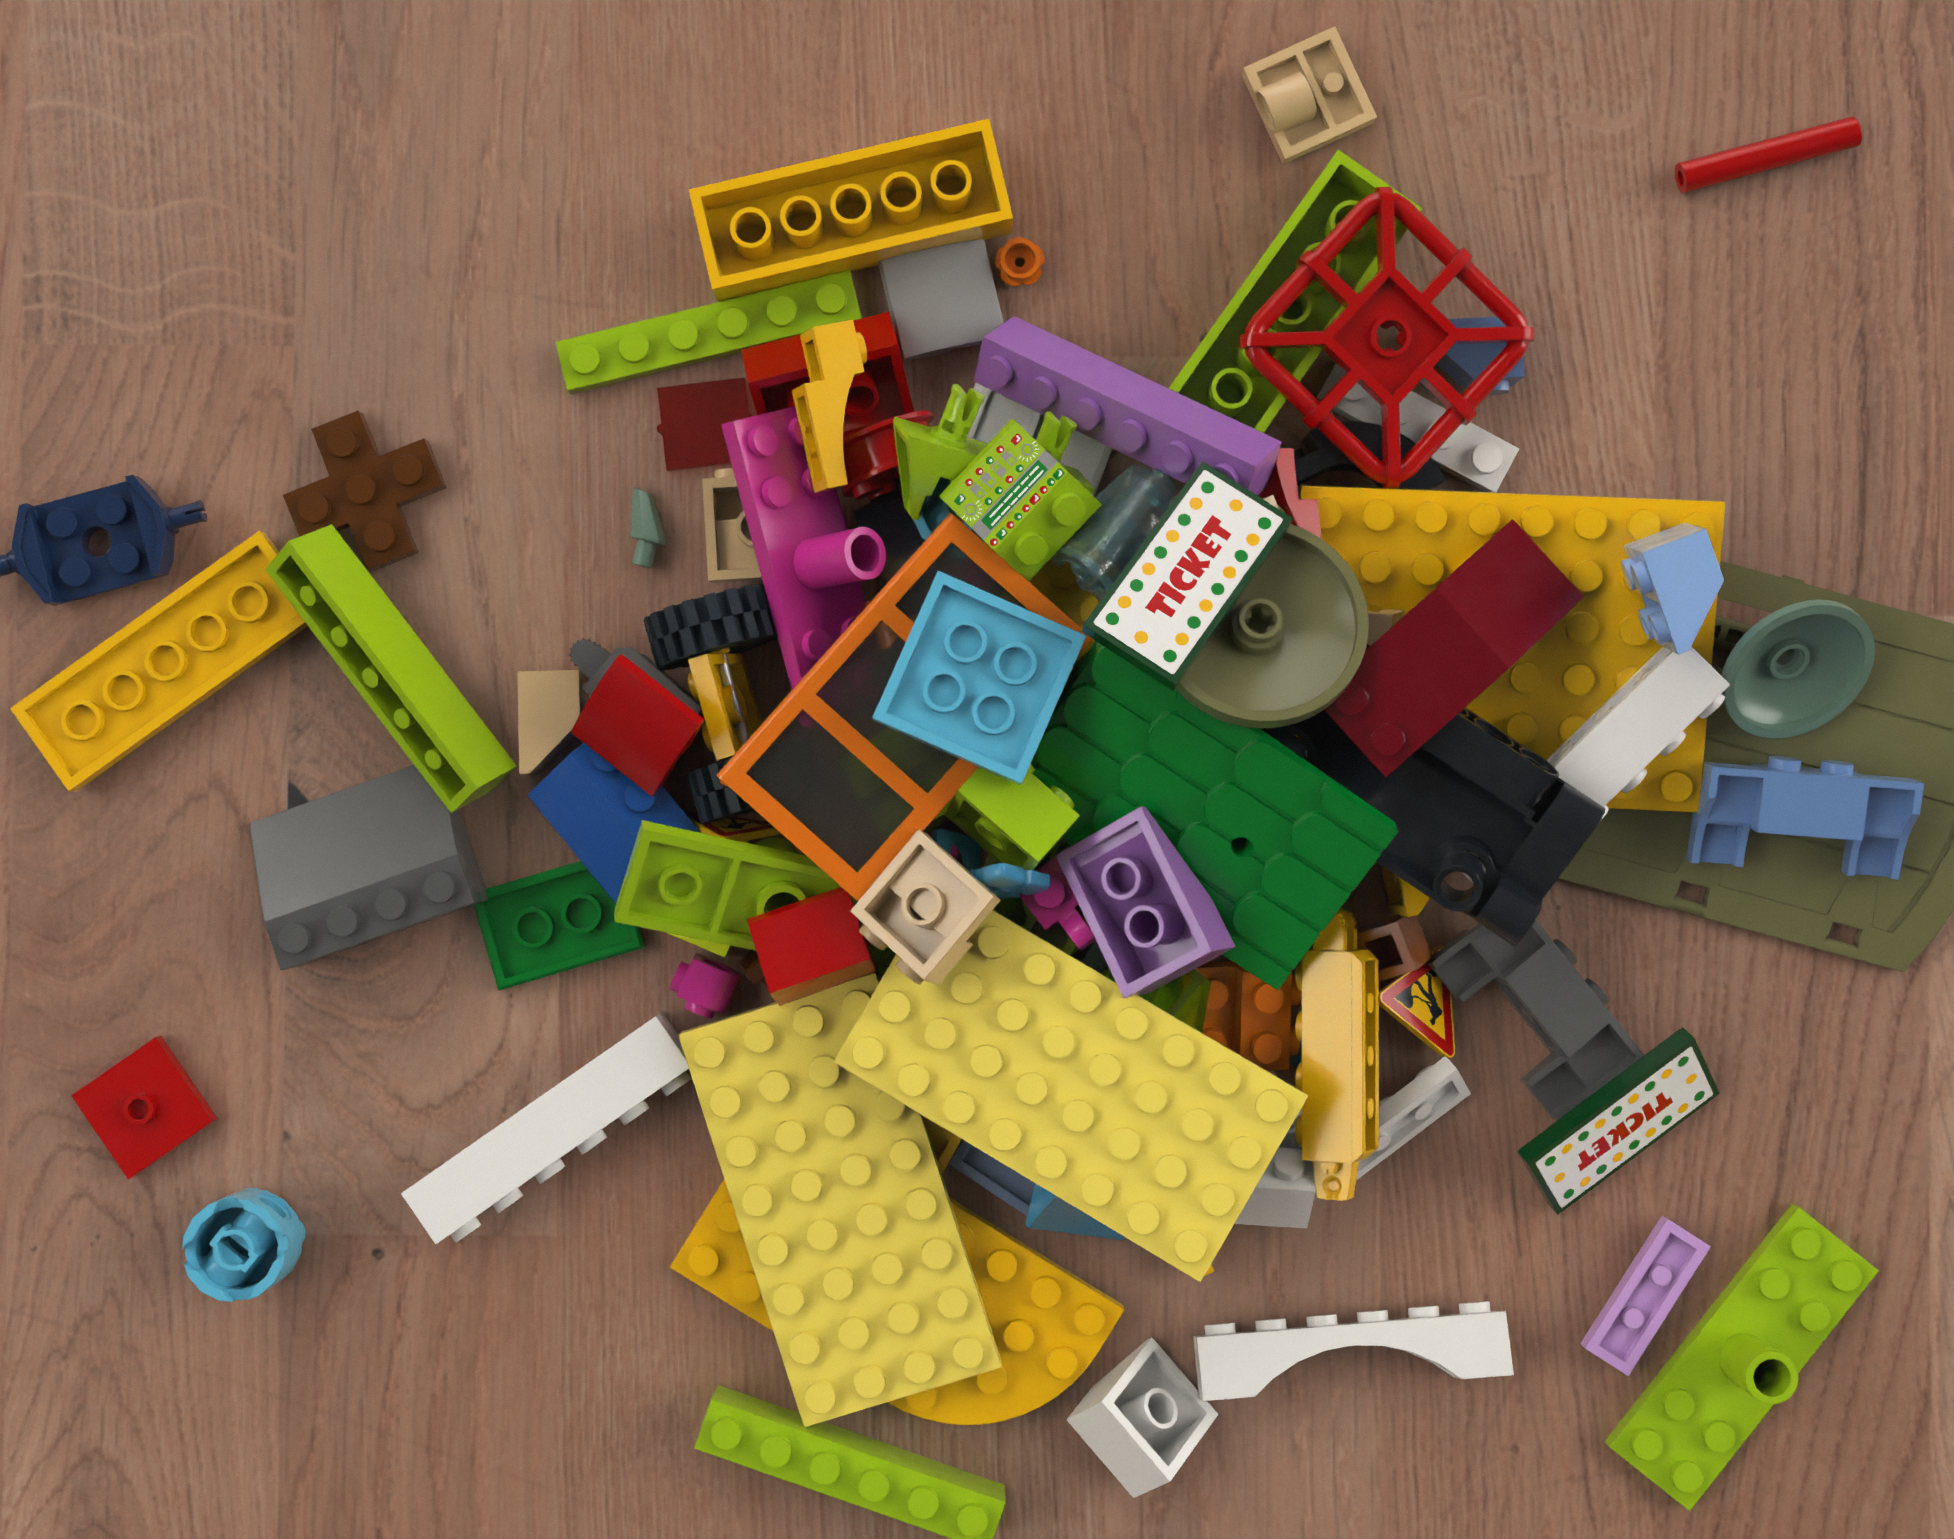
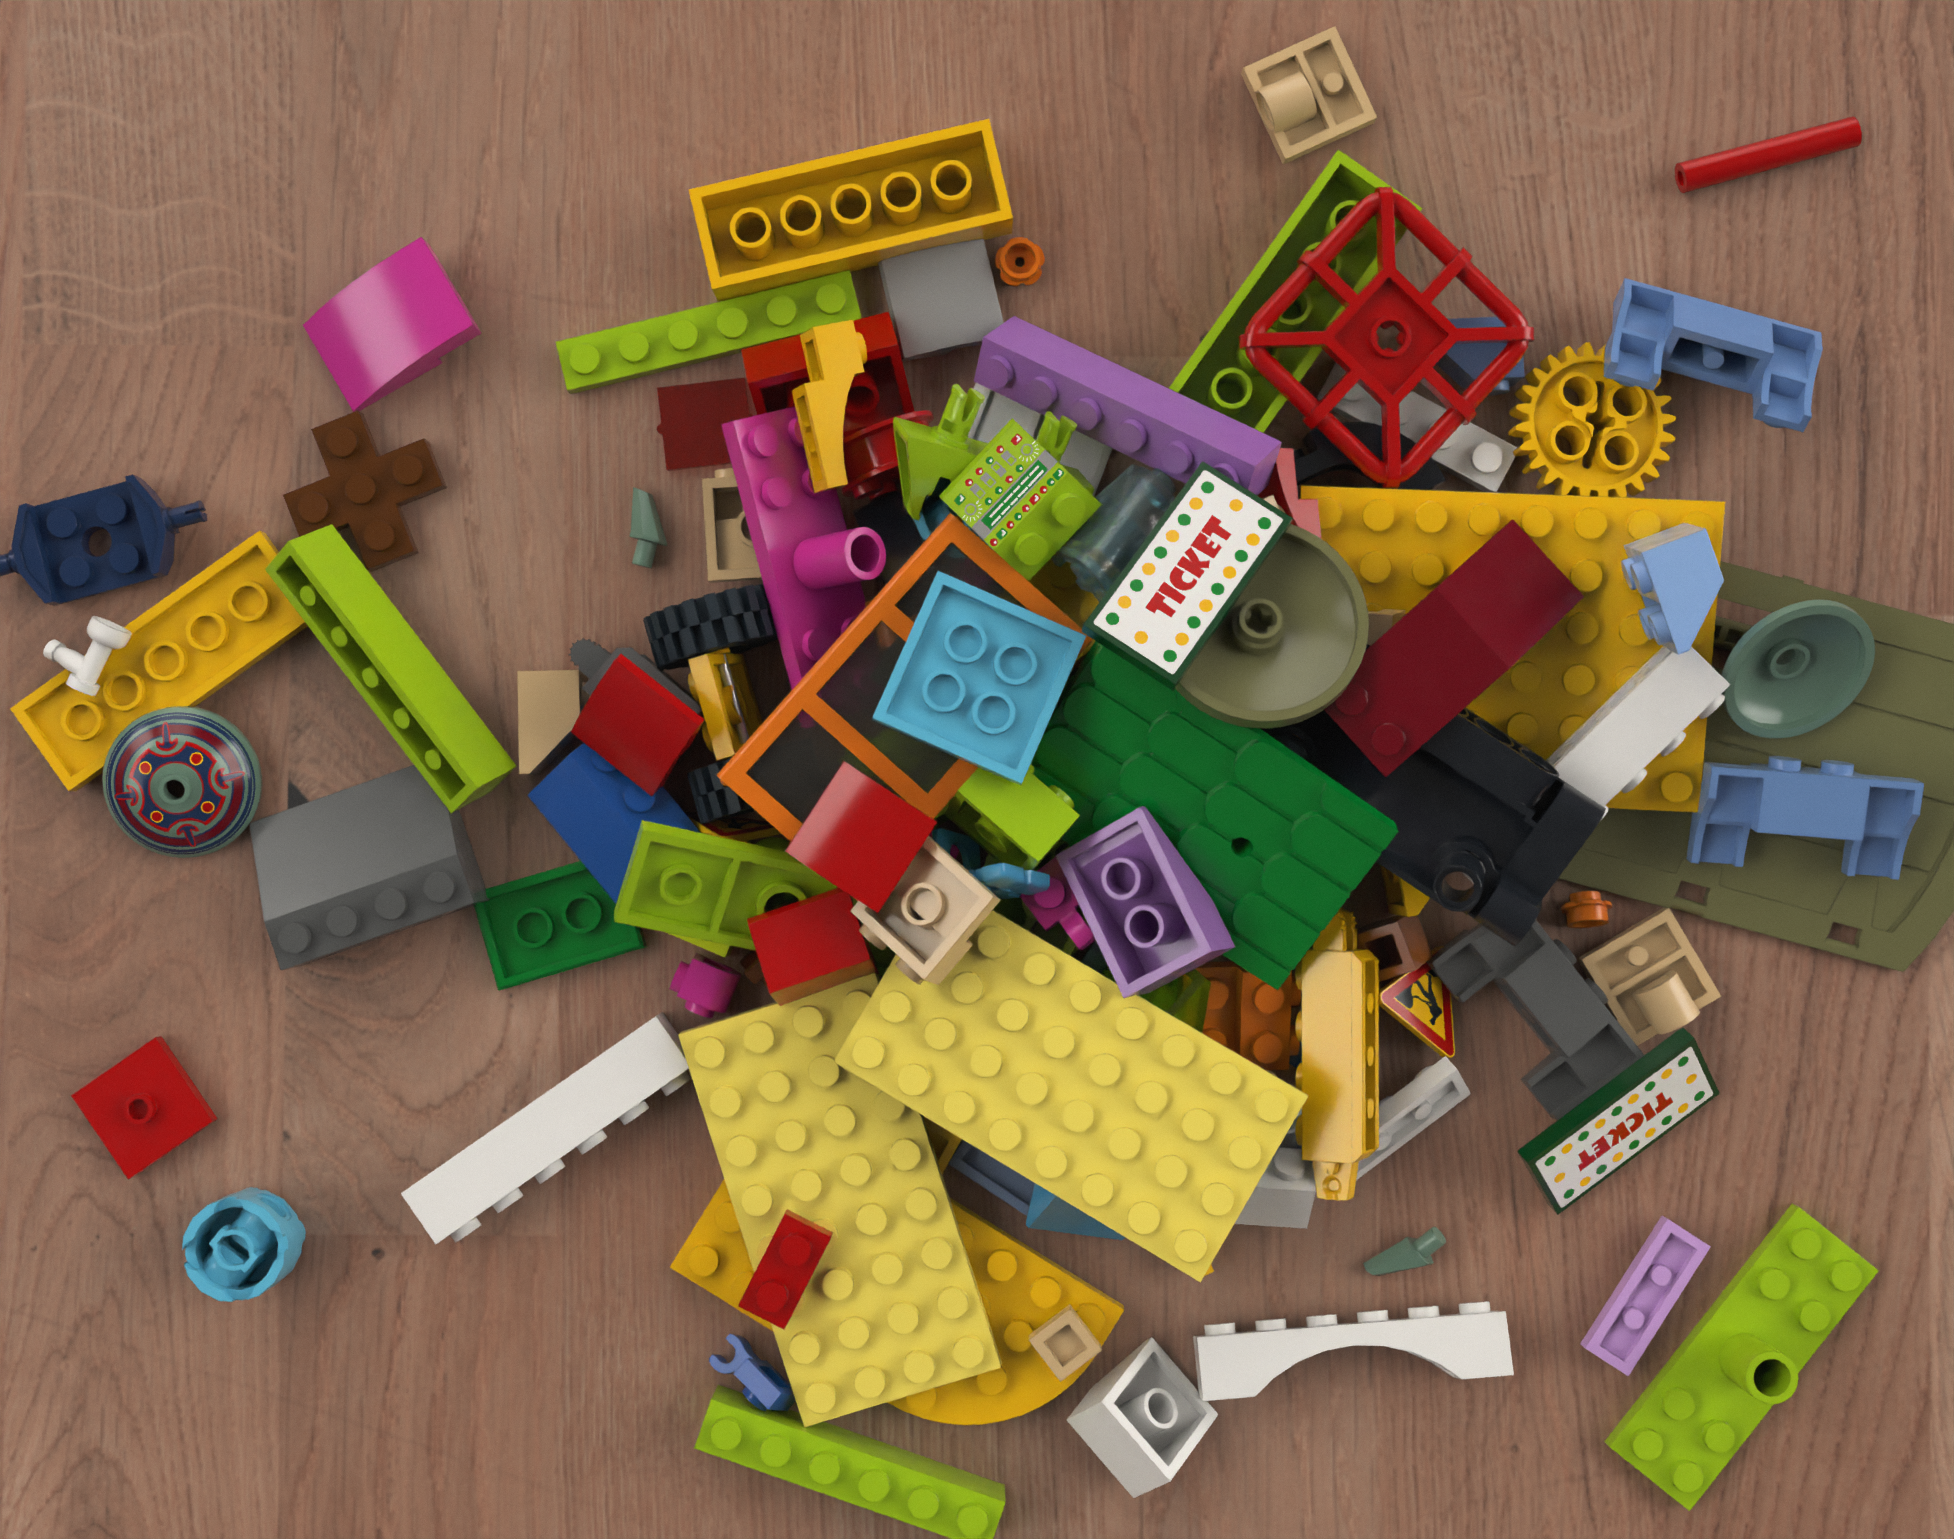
none -> white piece [43,616,132,696]
none -> dish [102,706,262,858]
none -> dark pink slope [303,237,481,412]
none -> blue plate [709,1334,796,1411]
none -> red plate [738,1209,833,1330]
none -> red slope [785,761,937,913]
none -> tan plate [1029,1304,1102,1382]
none -> sand green bar [1363,1227,1446,1276]
none -> yellow gear [1508,342,1676,497]
none -> orange plate [1561,891,1612,928]
none -> tan plate [1576,907,1721,1046]
none -> medium blue bracket [1604,278,1823,432]

